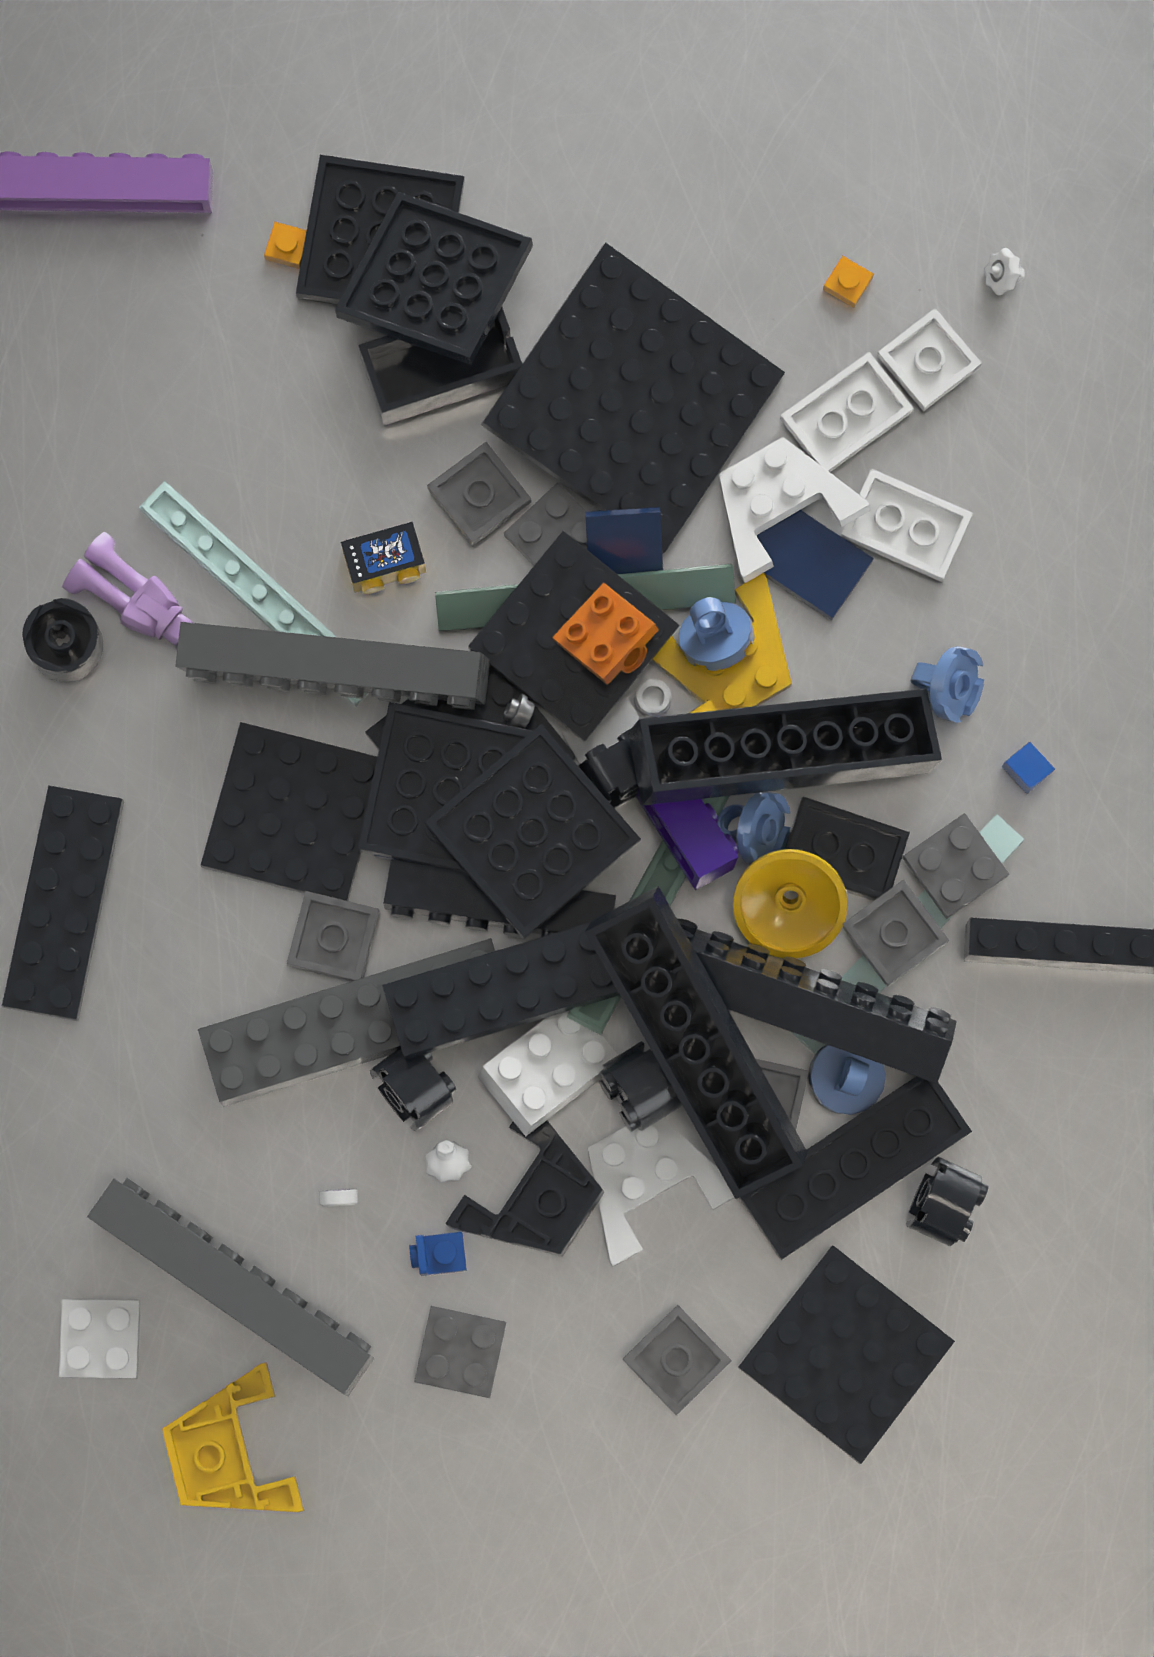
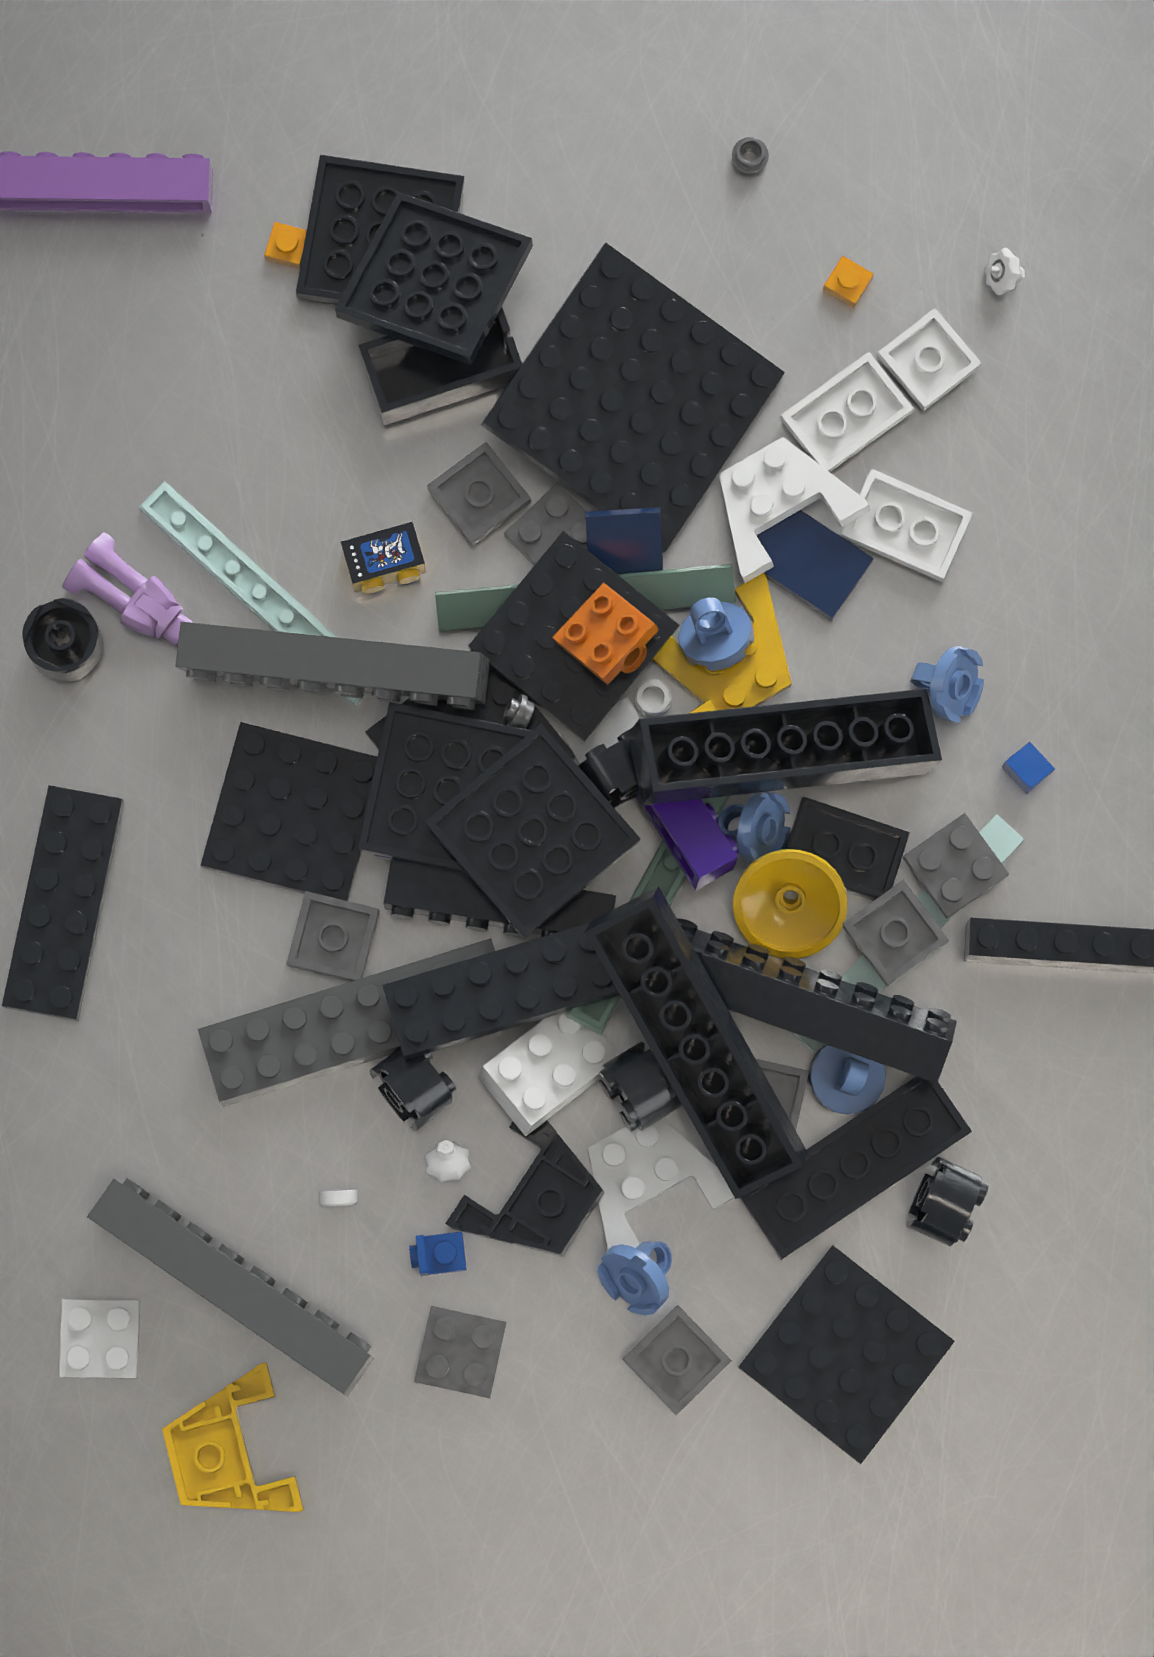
none -> medium blue tile [597,1241,672,1316]
none -> flat silver plate [732,137,769,174]

